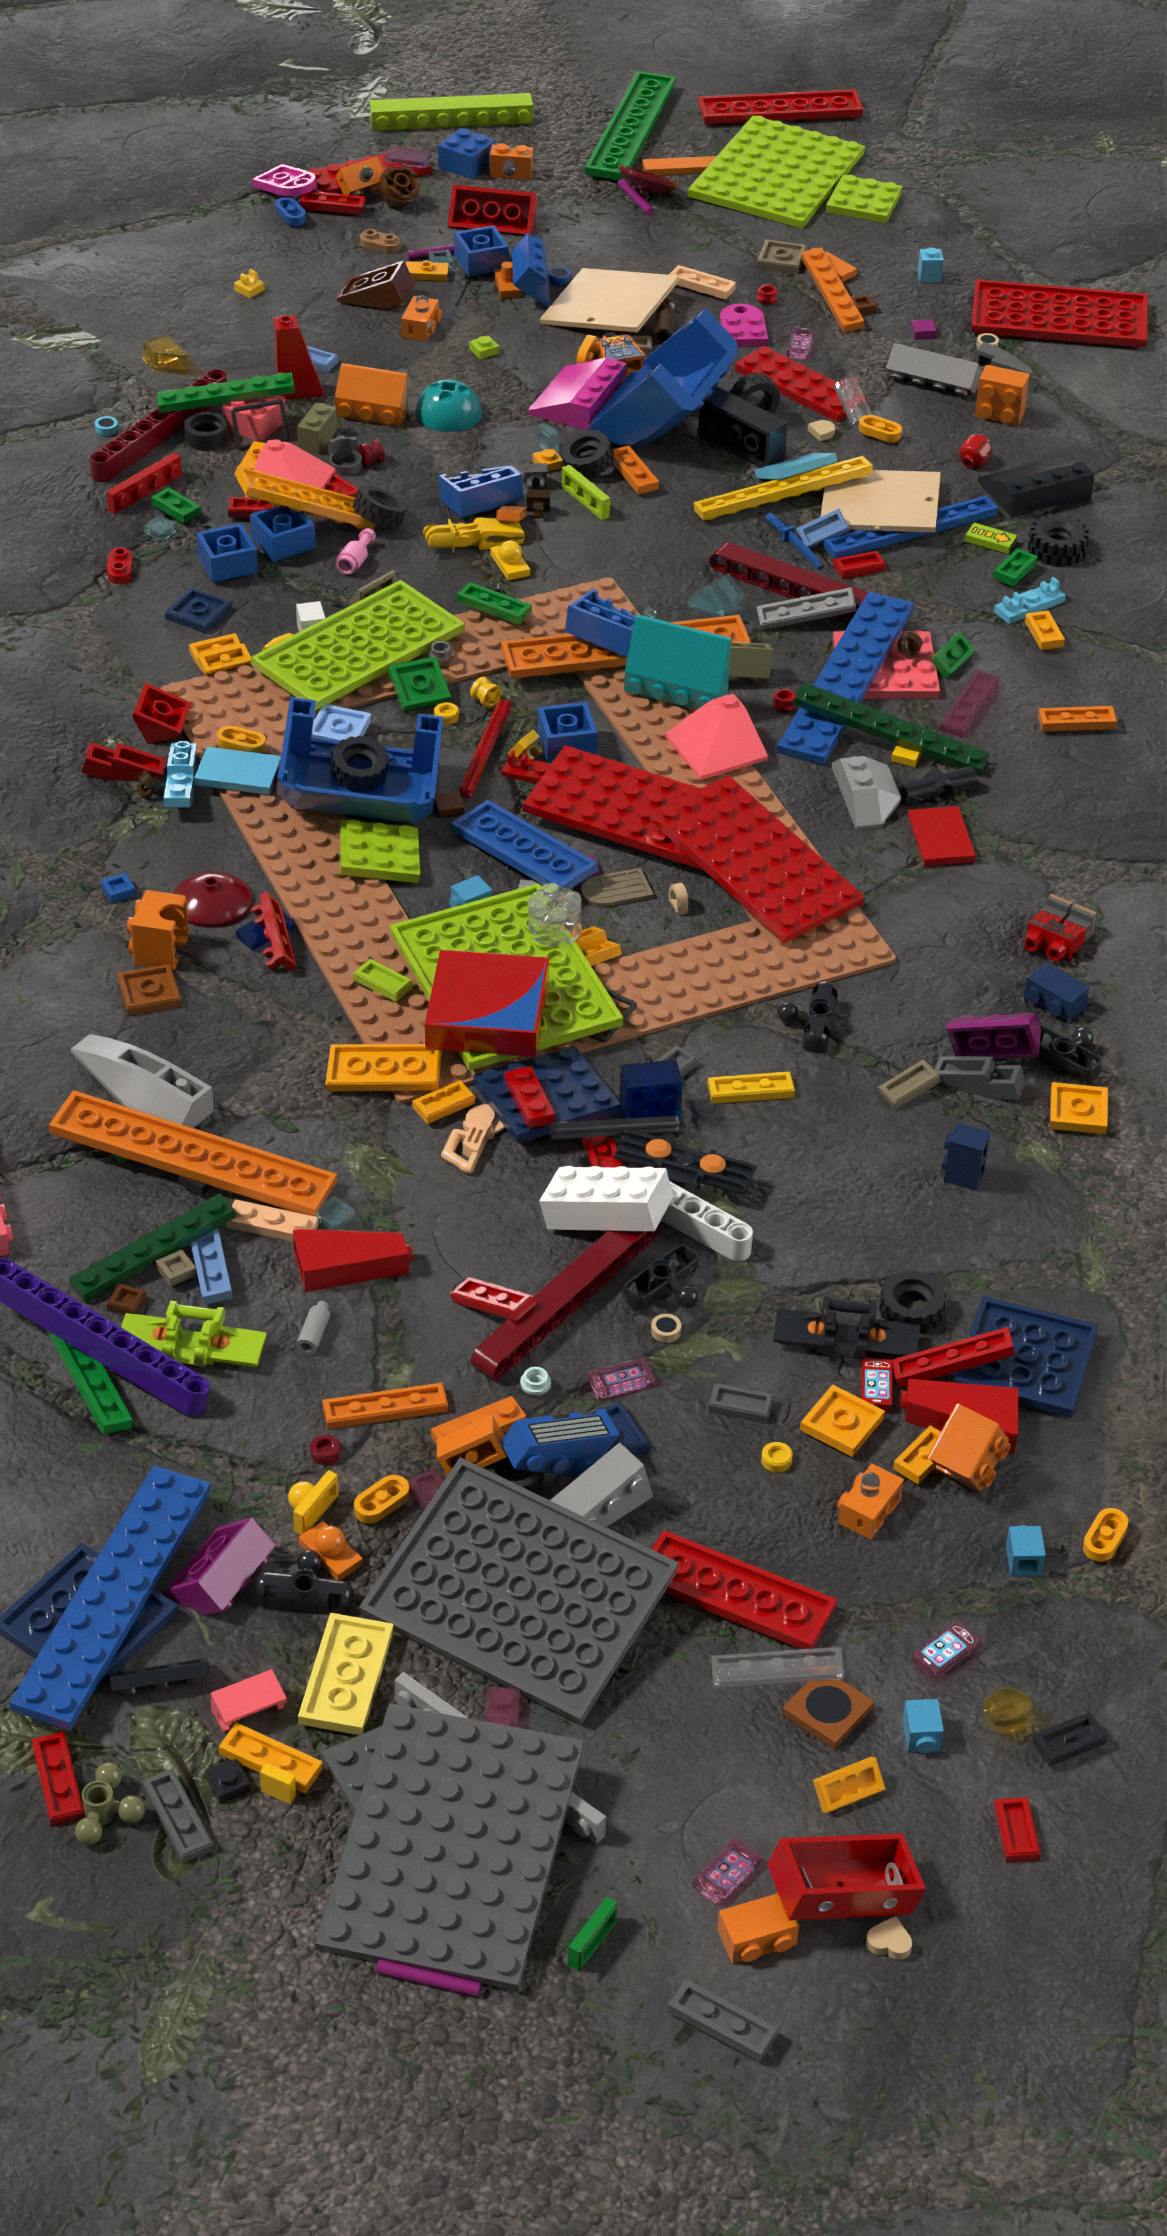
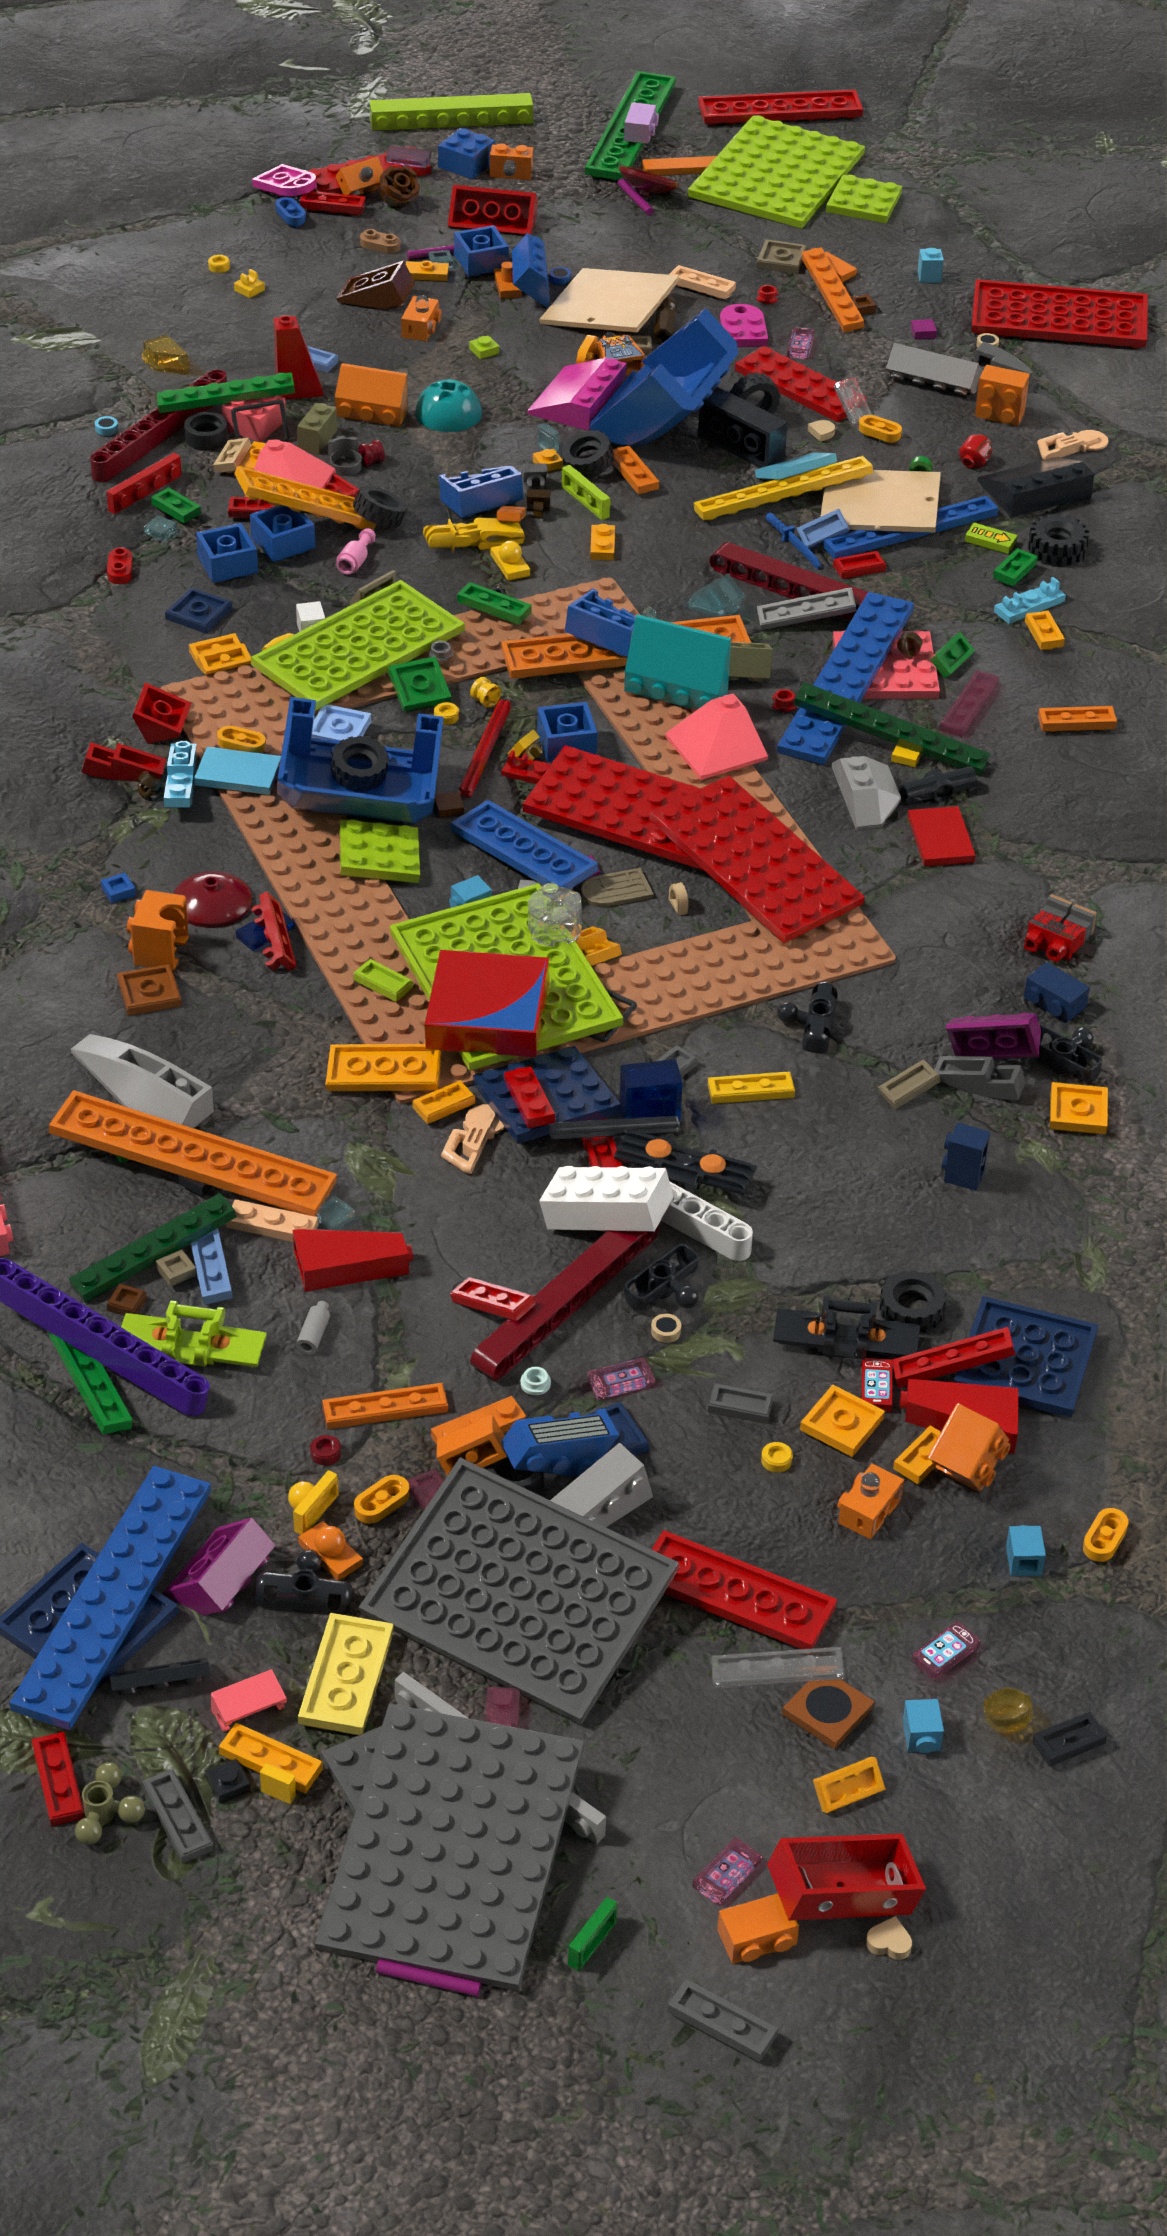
red tile [994,1797,1041,1863] -> none
none -> yellow tile [208,255,230,273]
none -> tan plate [213,438,252,473]
none -> light orange plate [590,524,615,561]
none -> lavender brick [624,103,659,144]
none -> green tile [909,456,933,472]
none -> light nougat piece [1037,430,1108,460]

